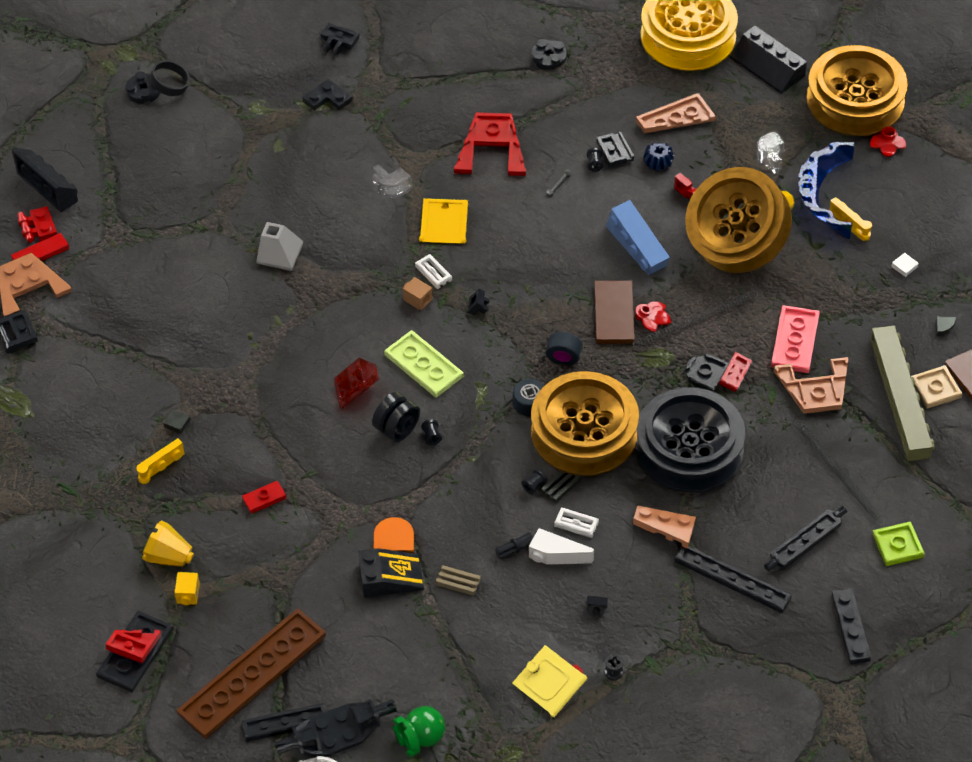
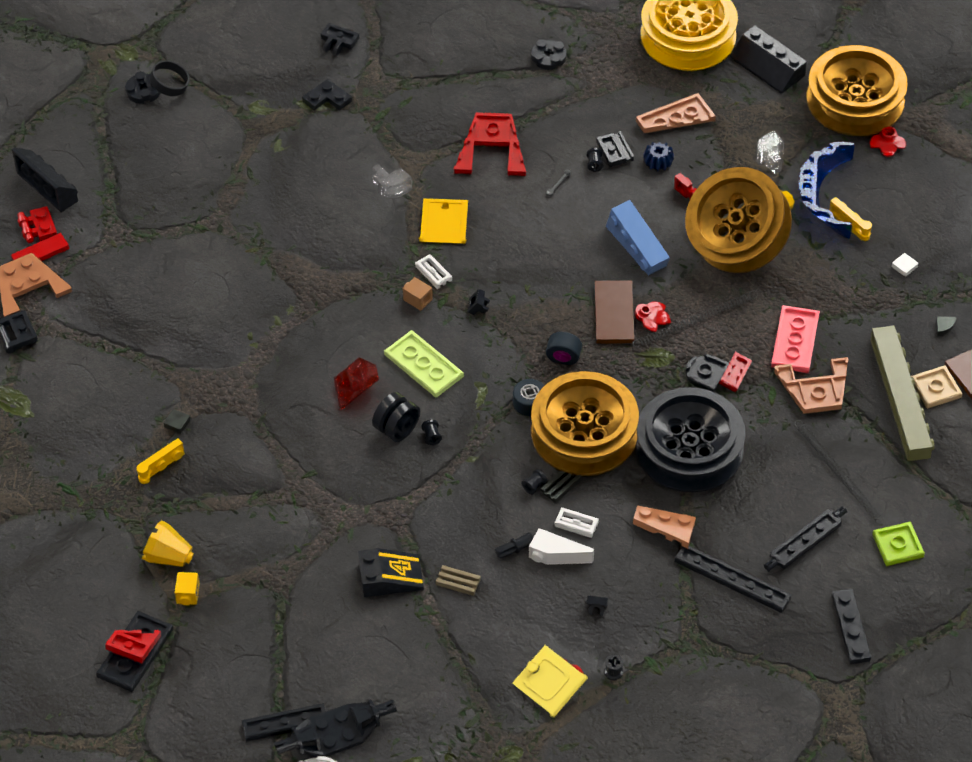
reddish brown plate [177,608,326,739] -> none
red plate [242,481,286,514] -> none
light grey slope [257,222,303,271] -> none
orange tile [374,517,414,554] -> none
green tile [392,706,446,757] -> none

